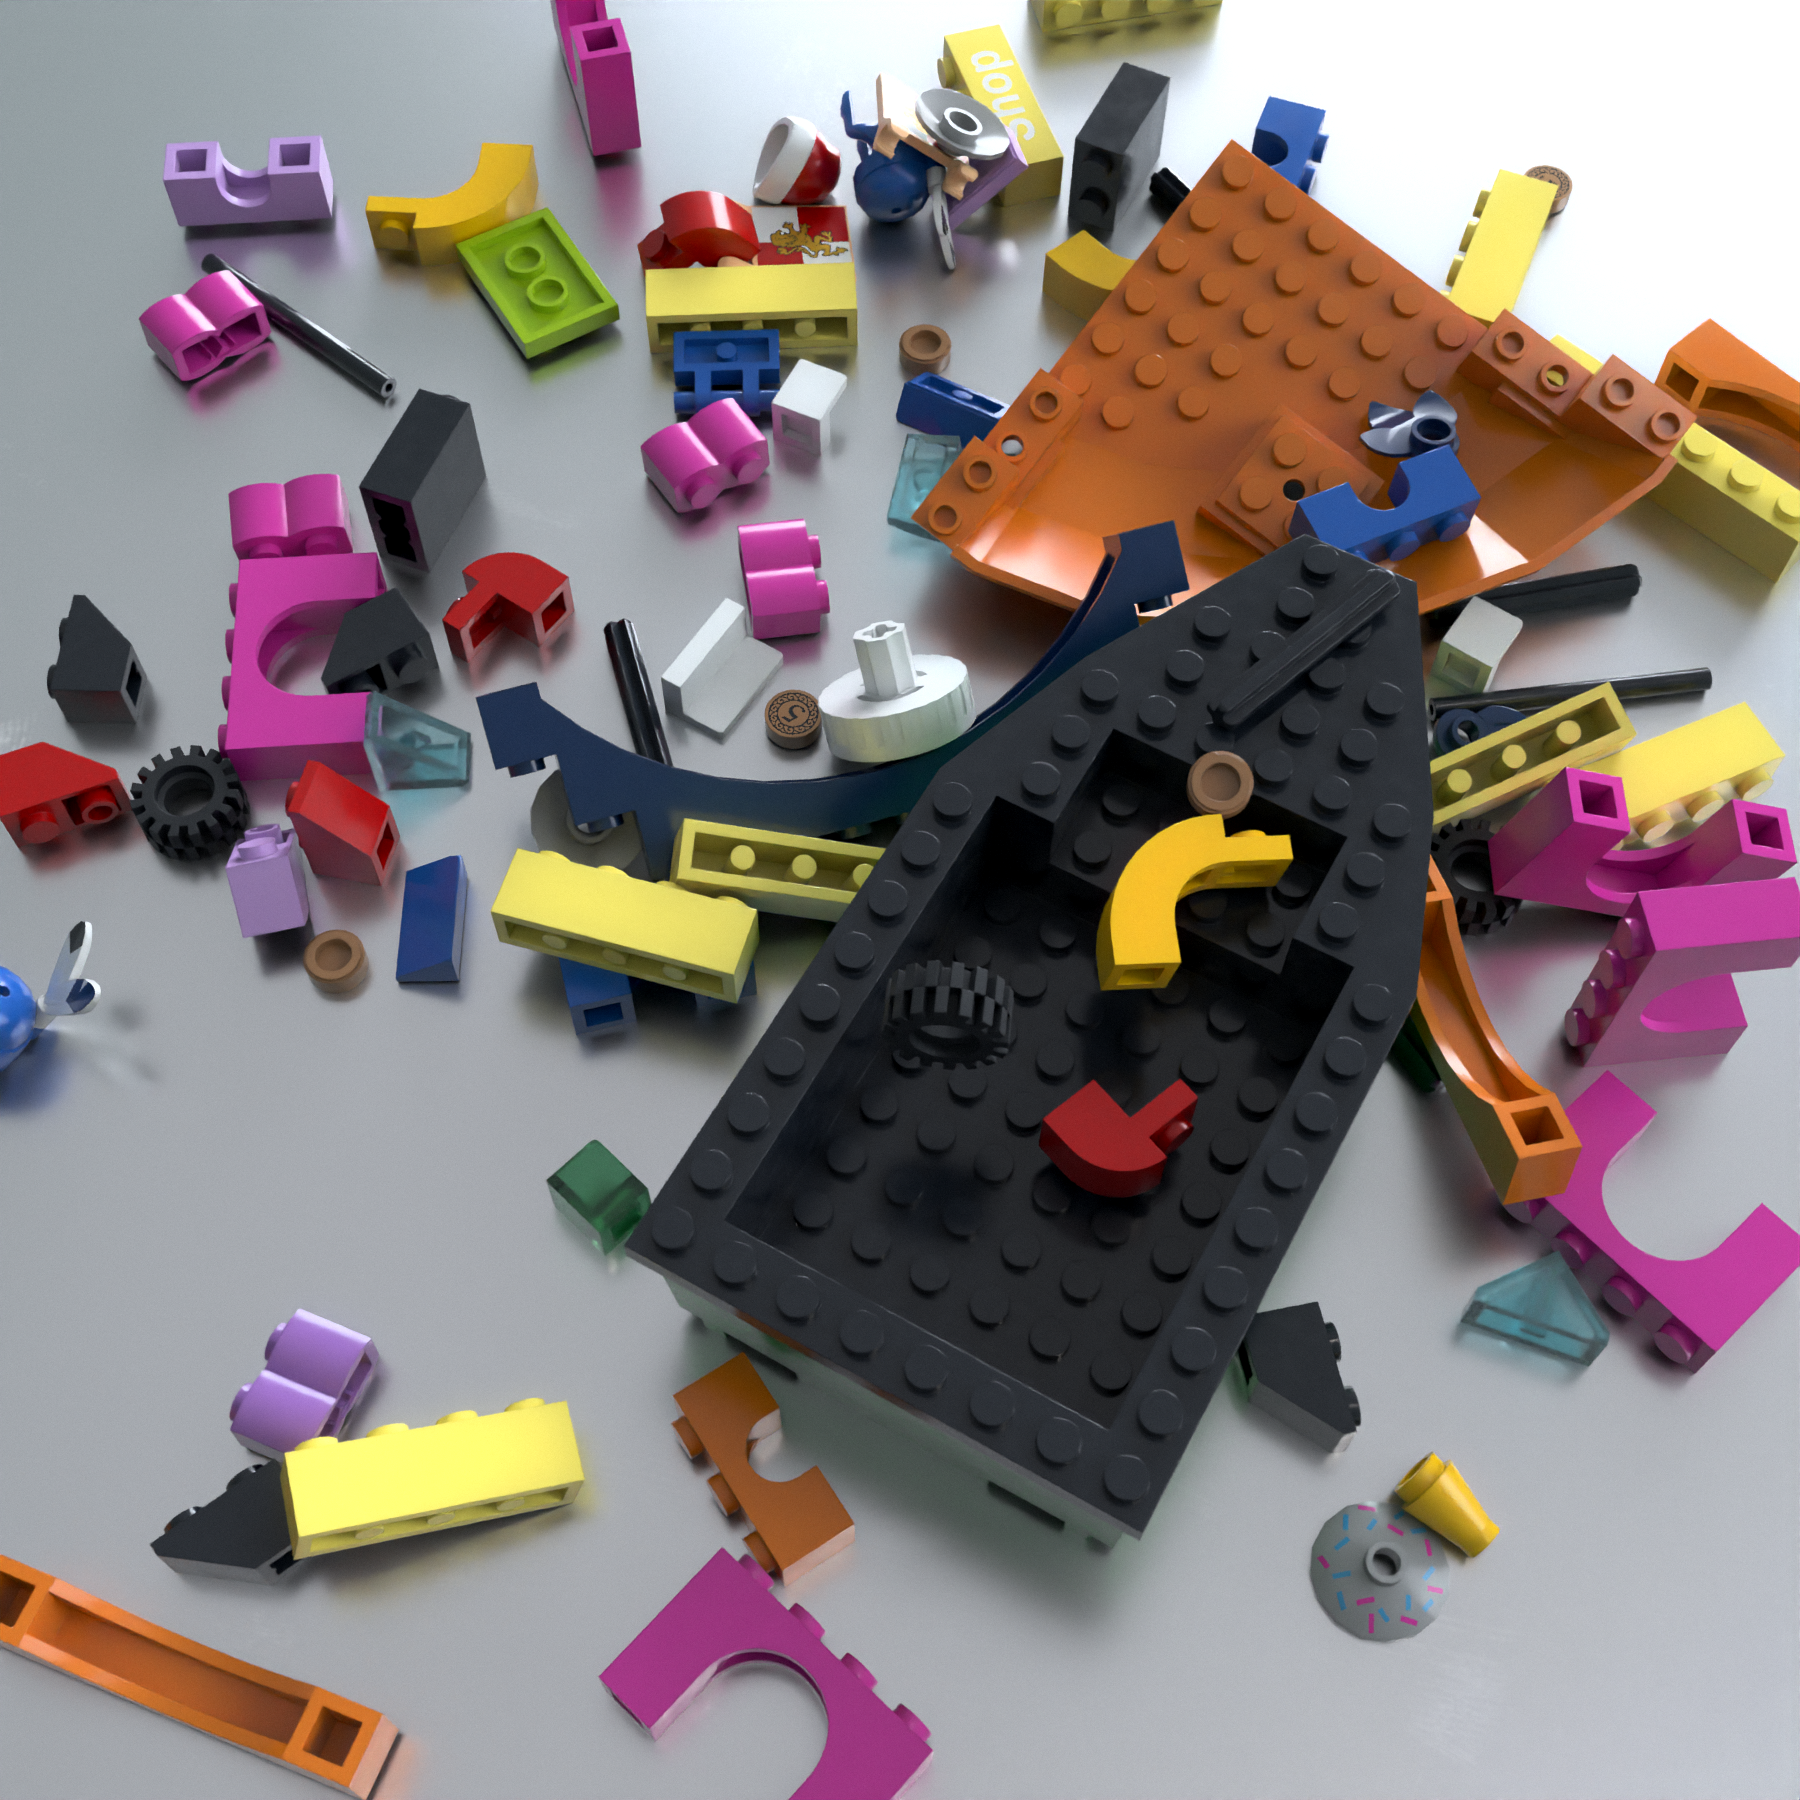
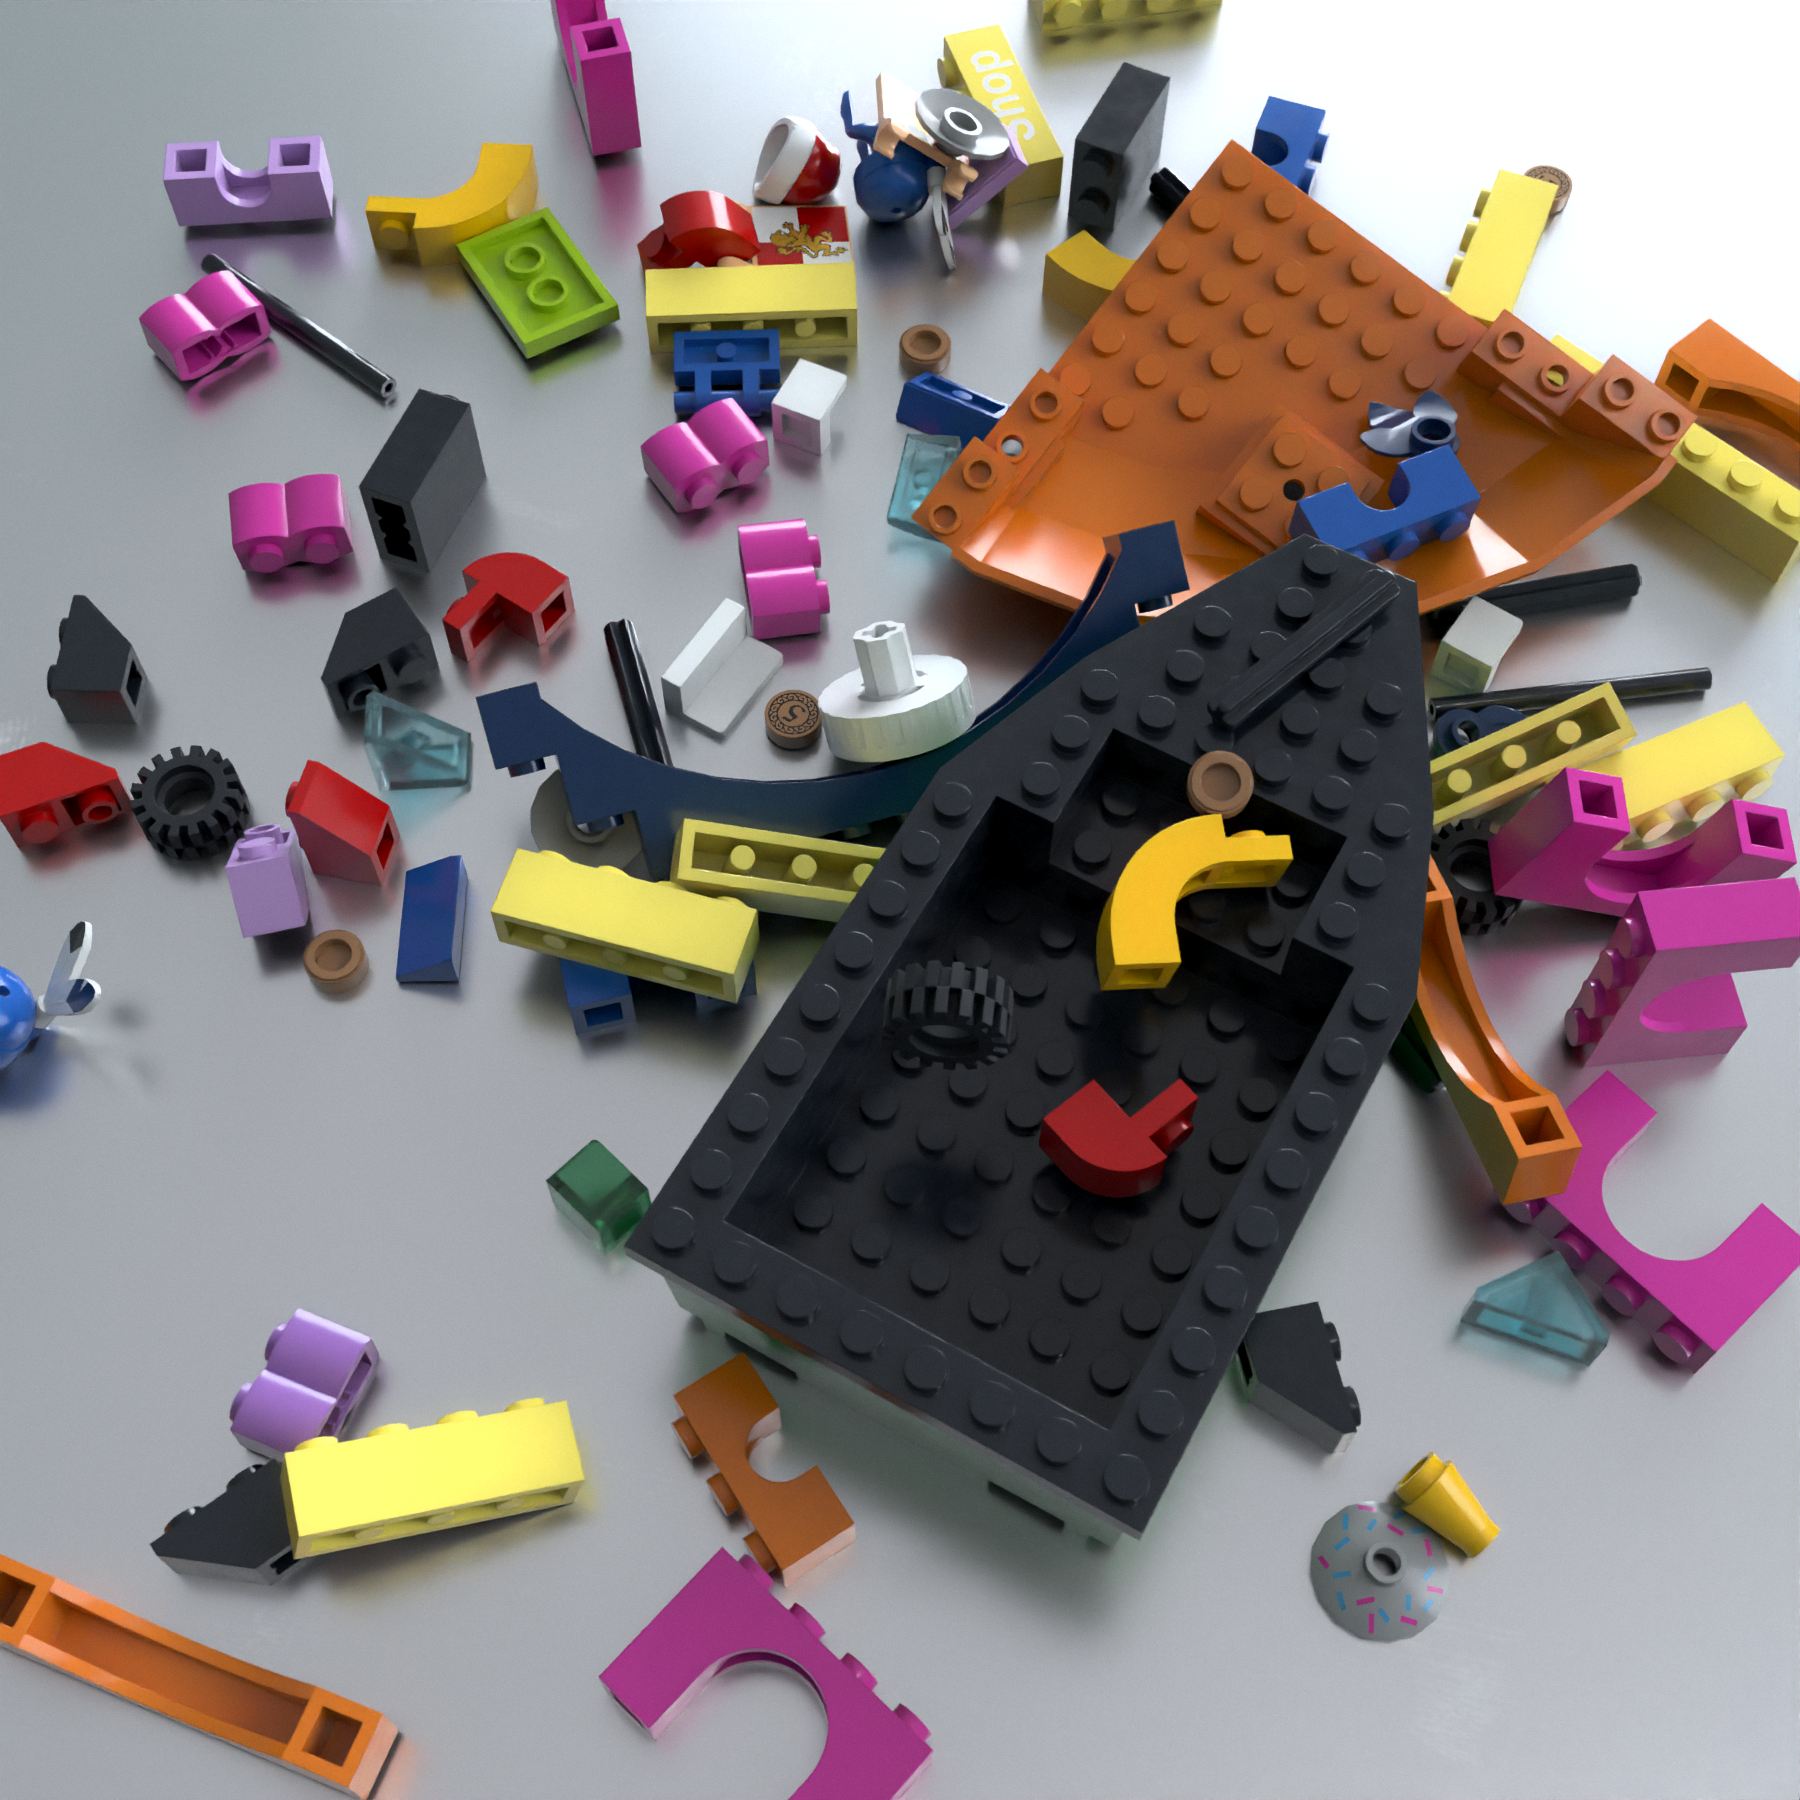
dark pink arch [218,552,387,781] -> none

